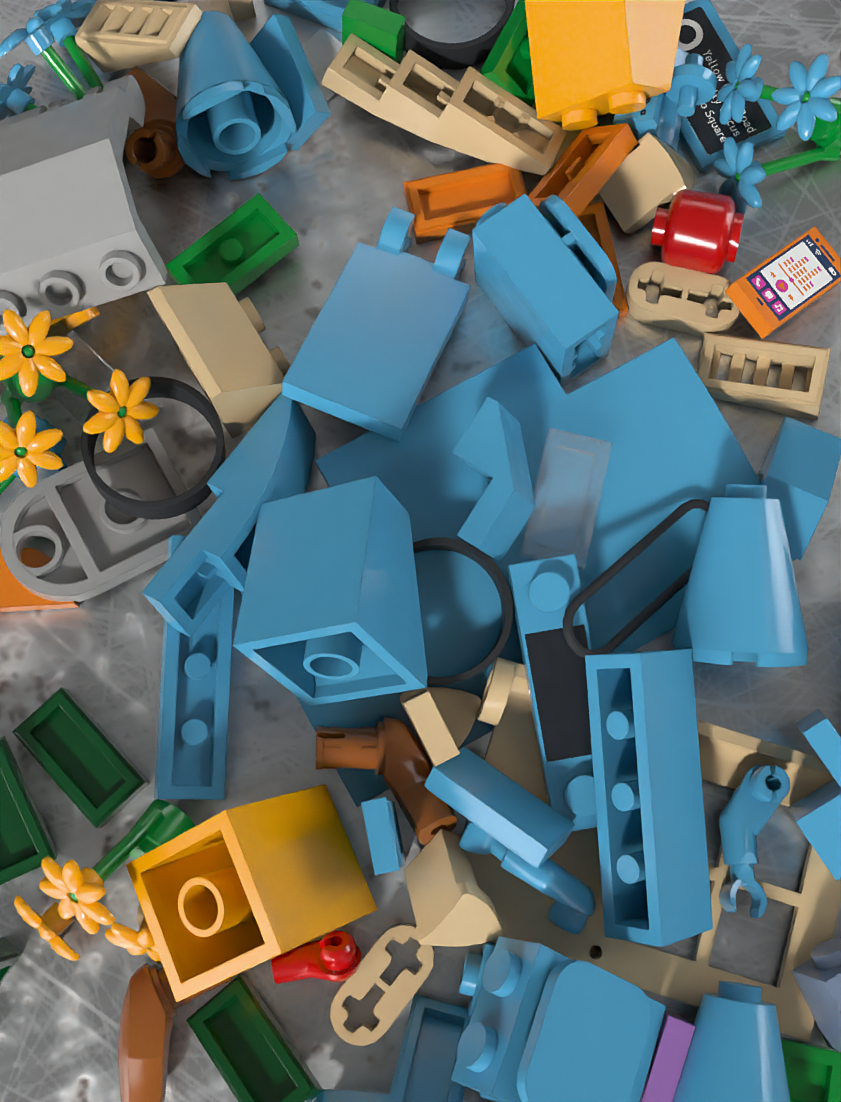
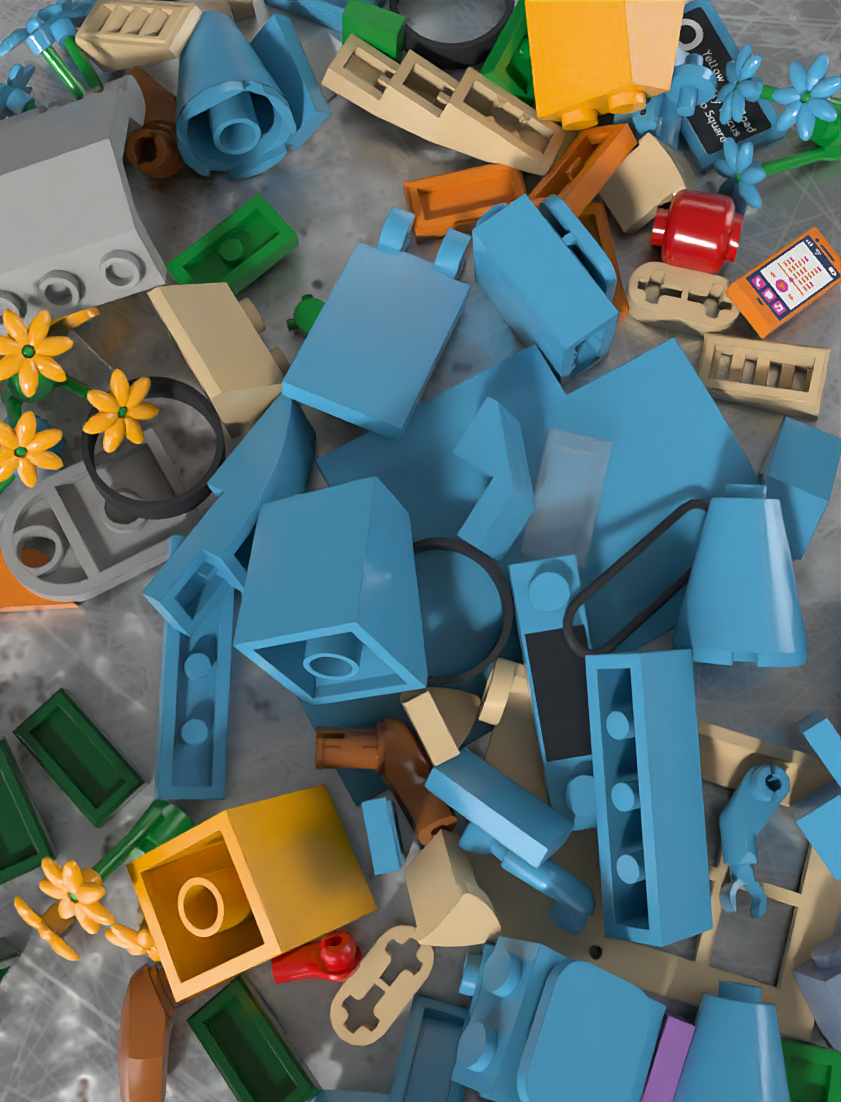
none -> green piece [286,294,325,339]

